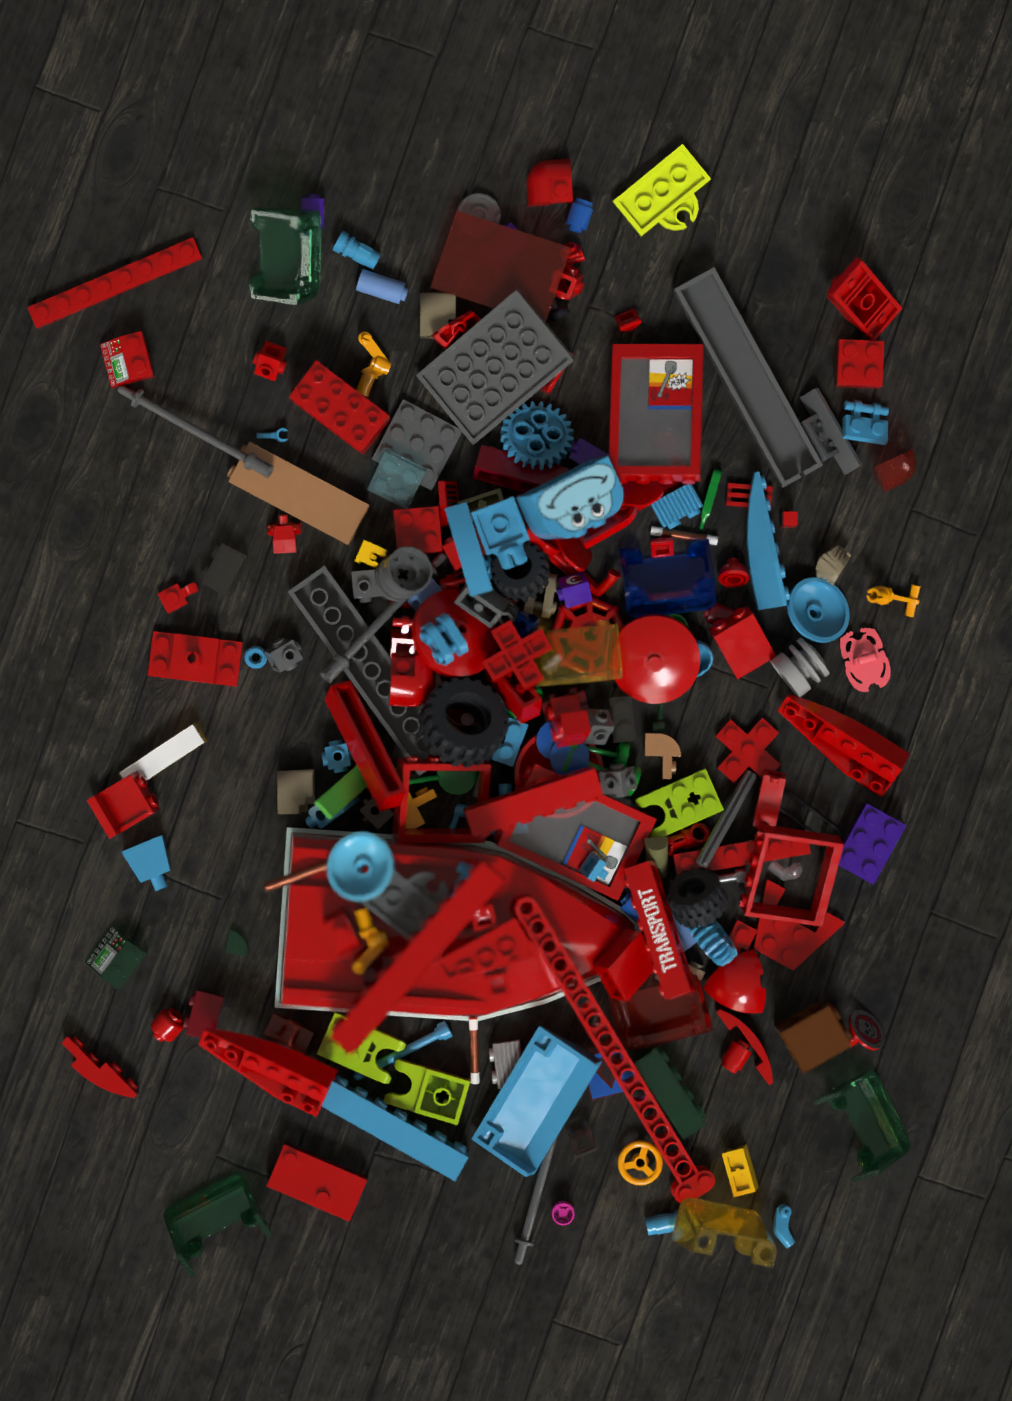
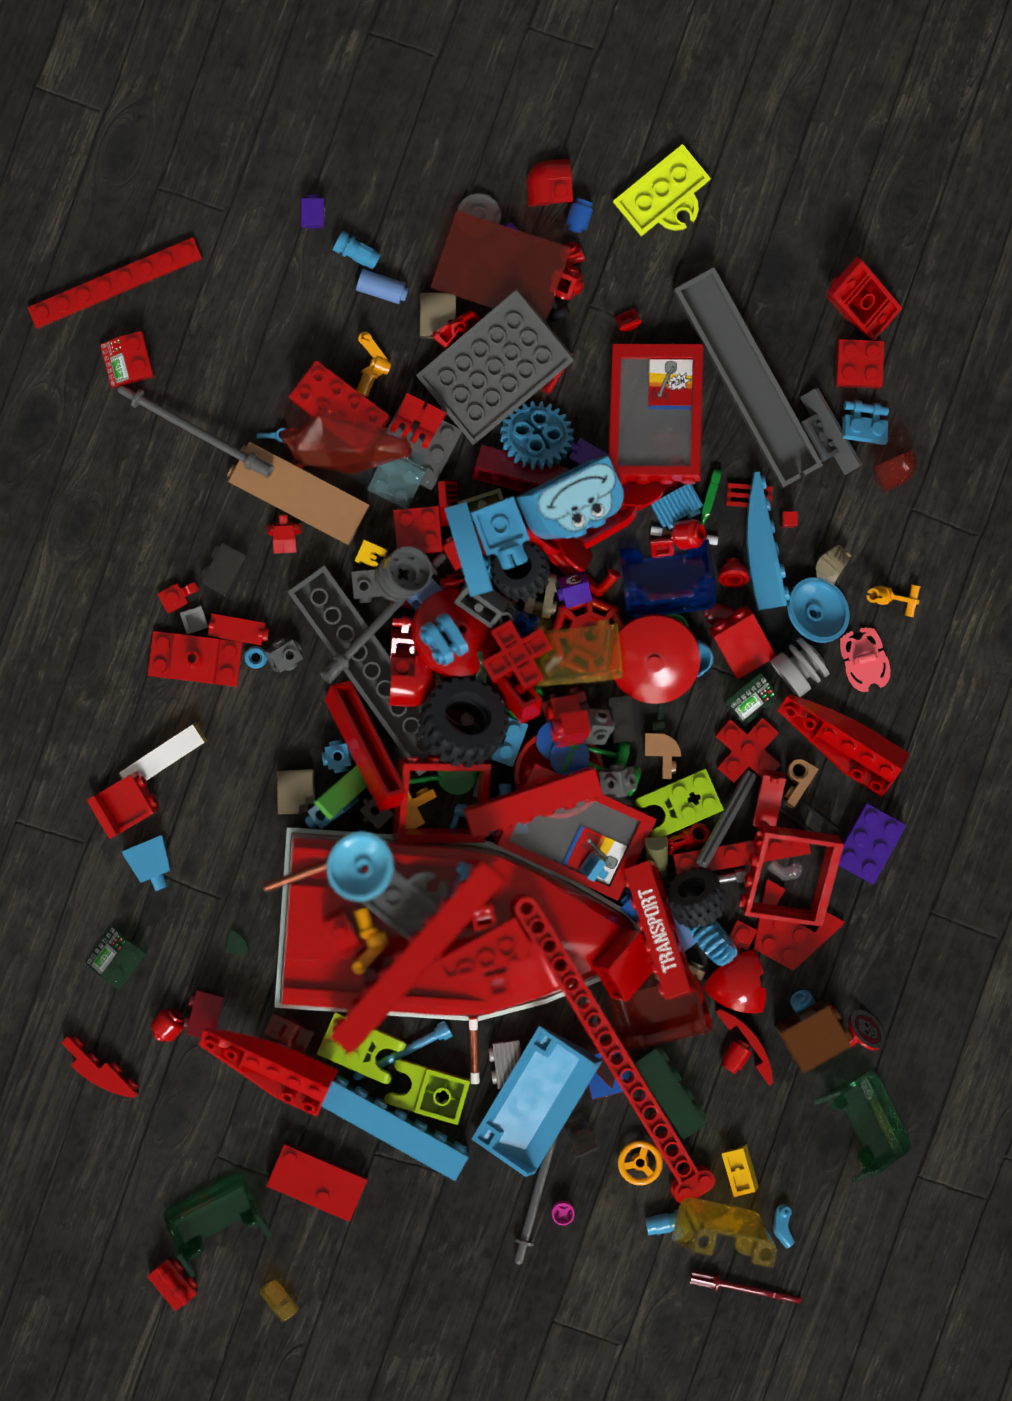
clear green windscreen [249,207,321,306] -> none
red brick [253,341,287,381] -> none
none -> red brick [147,1256,198,1311]
none -> light grey tile [180,606,209,635]
none -> red brick [208,614,269,646]
none -> clear yellow arm [260,1280,299,1322]
none -> clear red windscreen [280,409,412,474]
none -> red legs [390,393,447,450]
none -> hand [476,651,493,684]
none -> red head [671,519,706,550]
none -> dark red piece [689,1270,802,1304]
none -> clear green slope [724,673,776,723]
none -> medium nougat plate [784,759,819,808]
none -> dark azure plate [790,990,816,1014]

